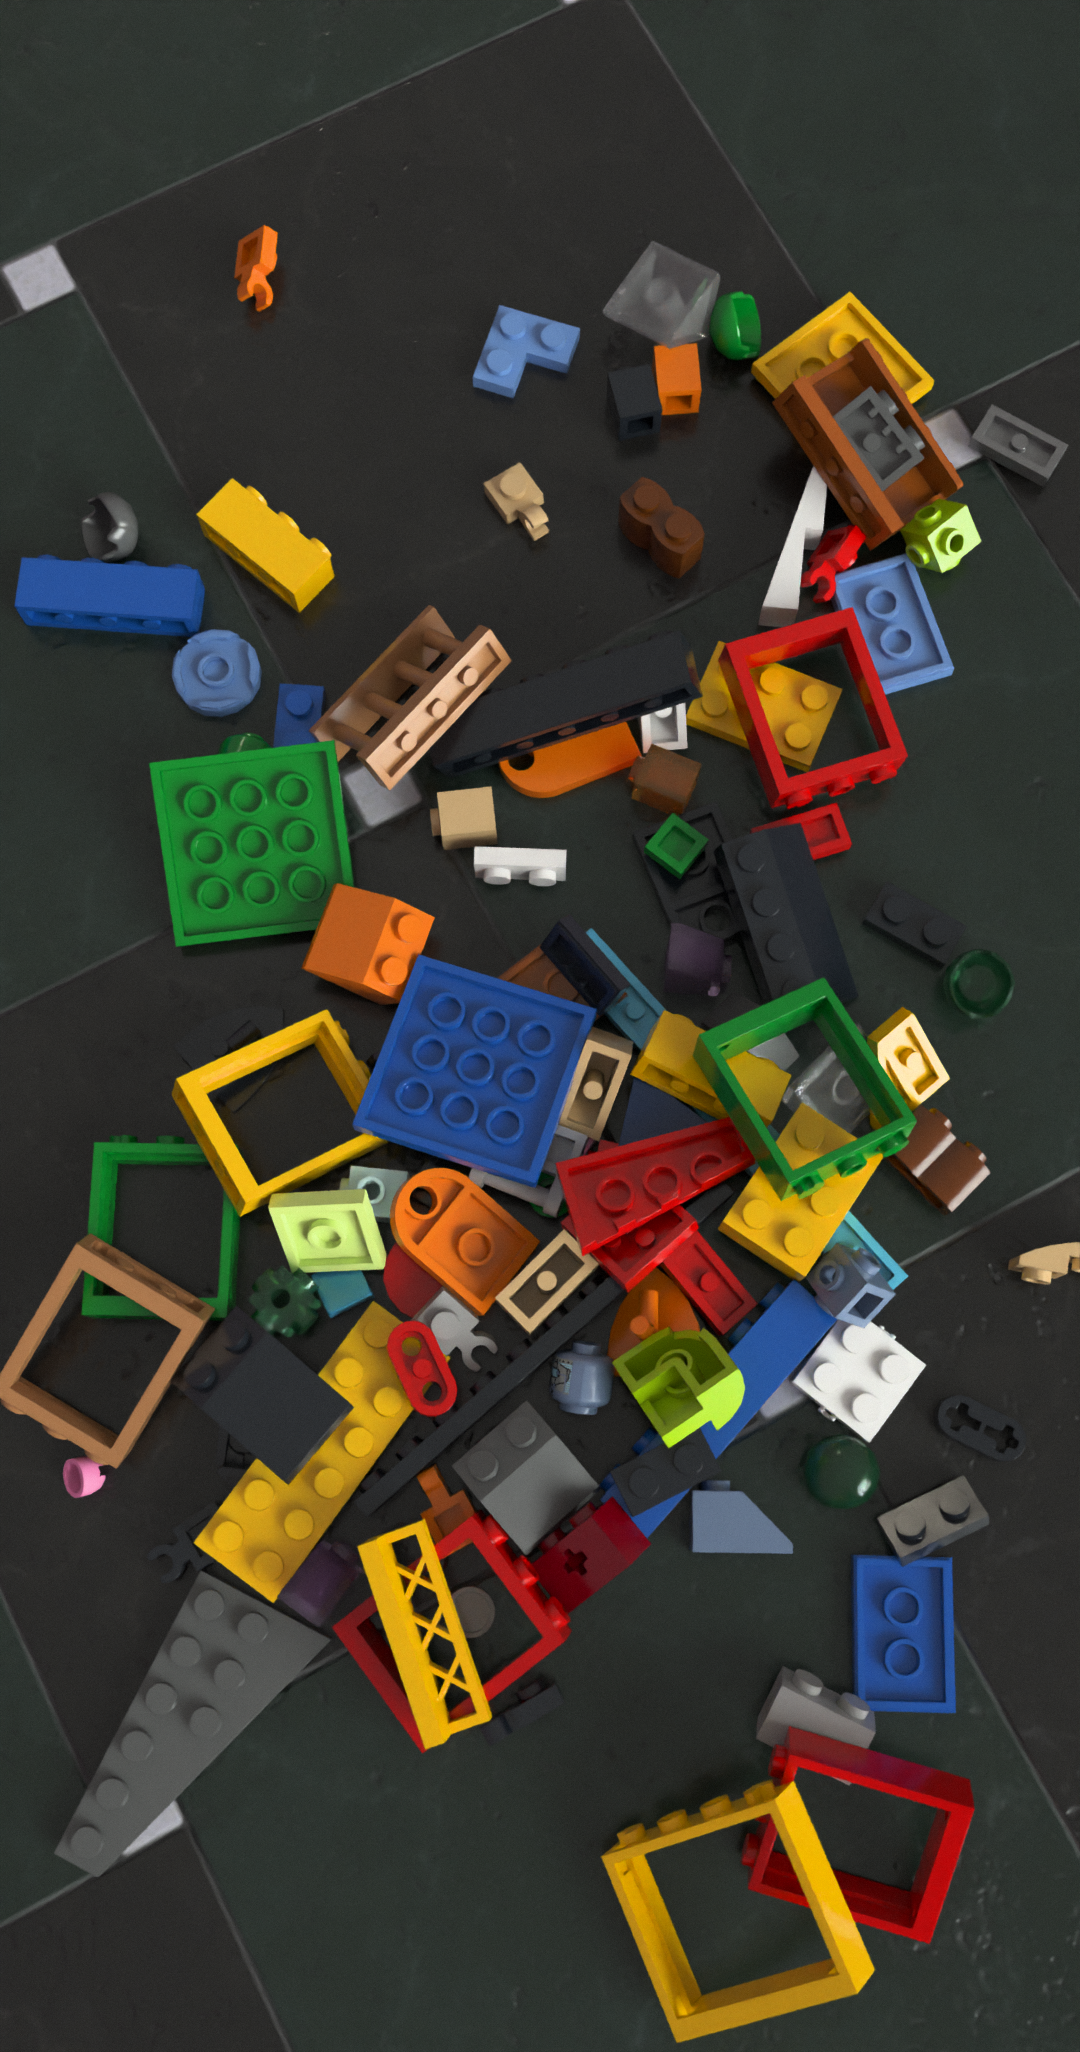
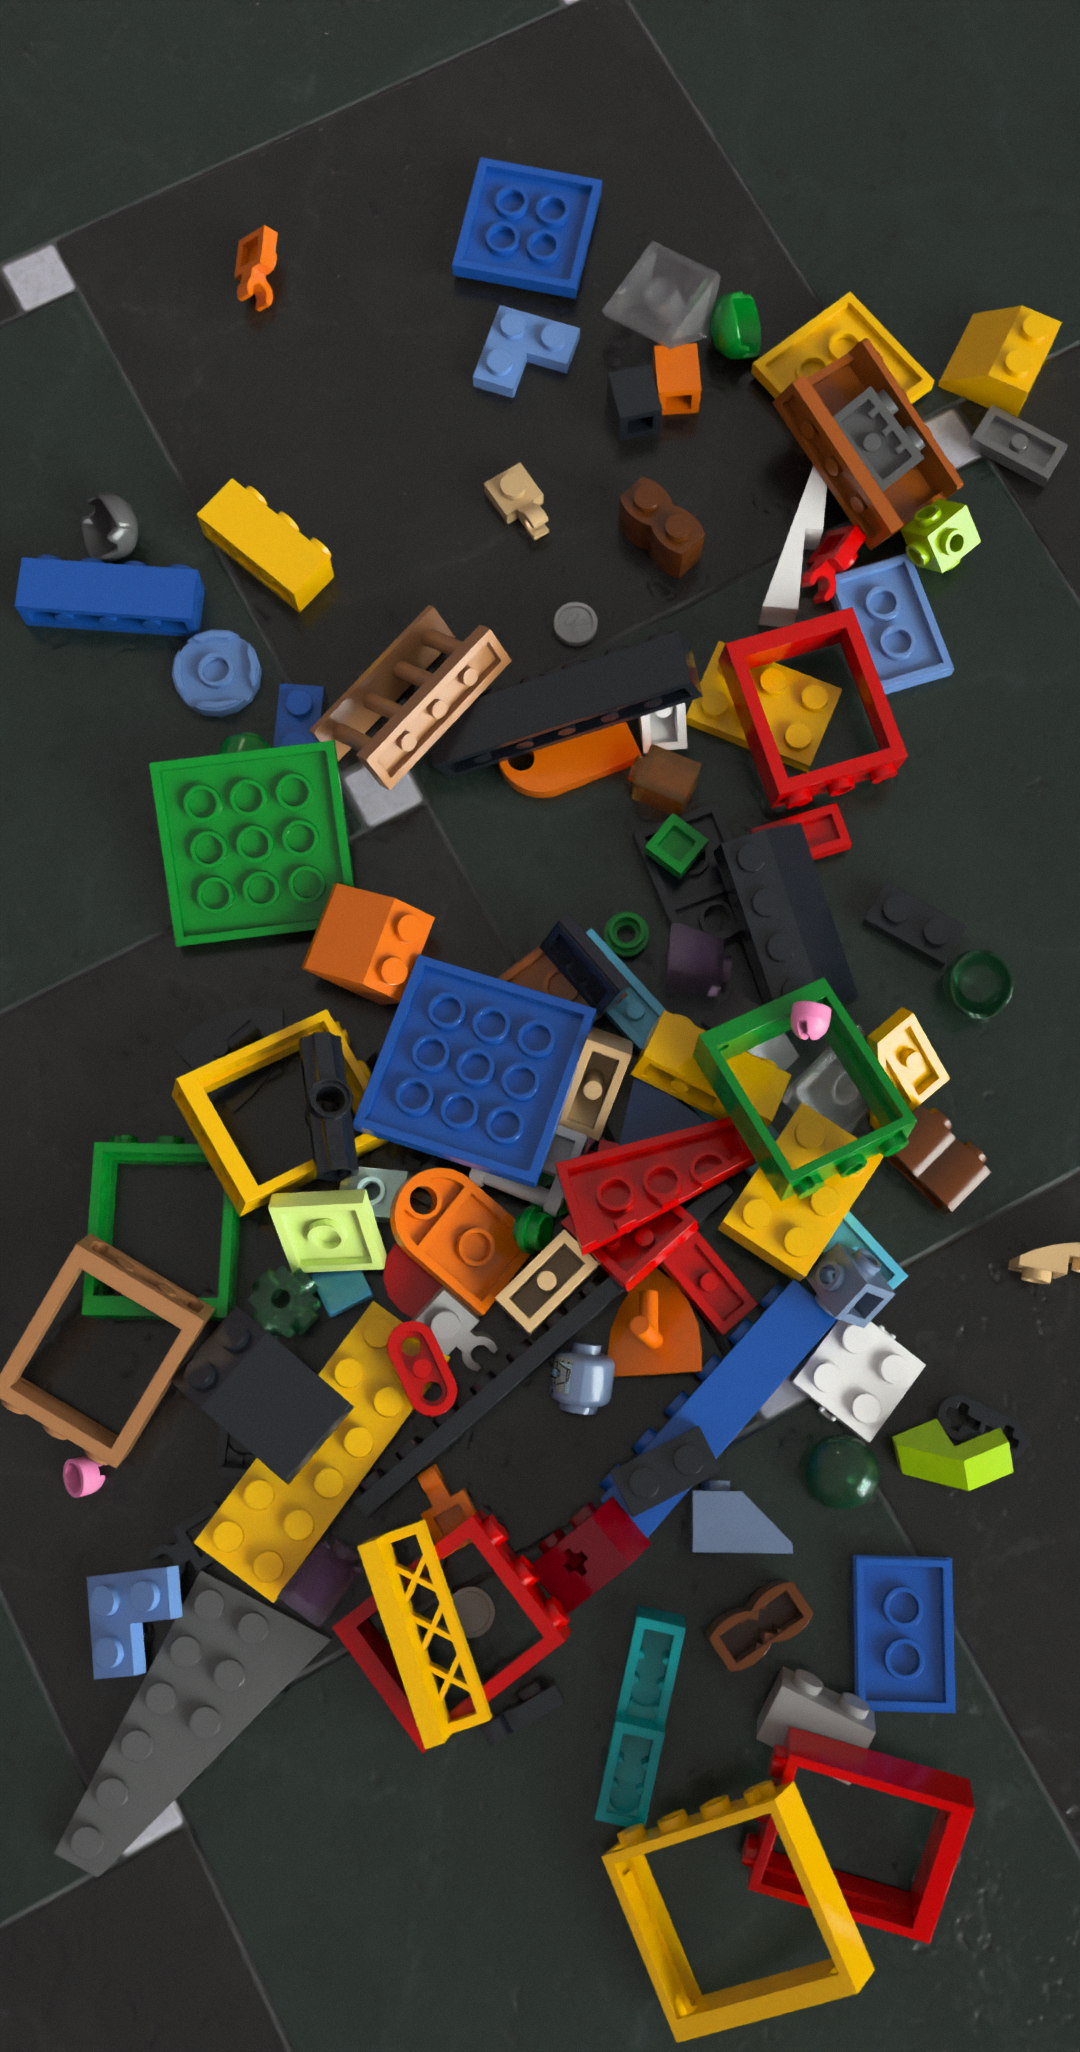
tan brick [430,787,498,850] -> none
dark grey slope [452,1400,601,1556] -> none
white plate [474,846,566,886] -> none
lime brick [612,1326,745,1448] -> none
plate [877,1475,990,1567] -> none
none -> medium blue plate [87,1565,183,1680]
none -> black piece [299,1032,359,1182]
none -> blue plate [452,157,602,299]
none -> green plate [513,1206,554,1254]
none -> light grey piece [554,602,598,646]
none -> teal slope [595,1605,686,1828]
none -> green plate [603,911,649,957]
none -> reddish brown brick [705,1579,814,1671]
none -> bright pink hinge [790,1001,832,1040]
none -> lime slope [892,1418,1014,1491]
none -> yellow slope [938,305,1062,417]

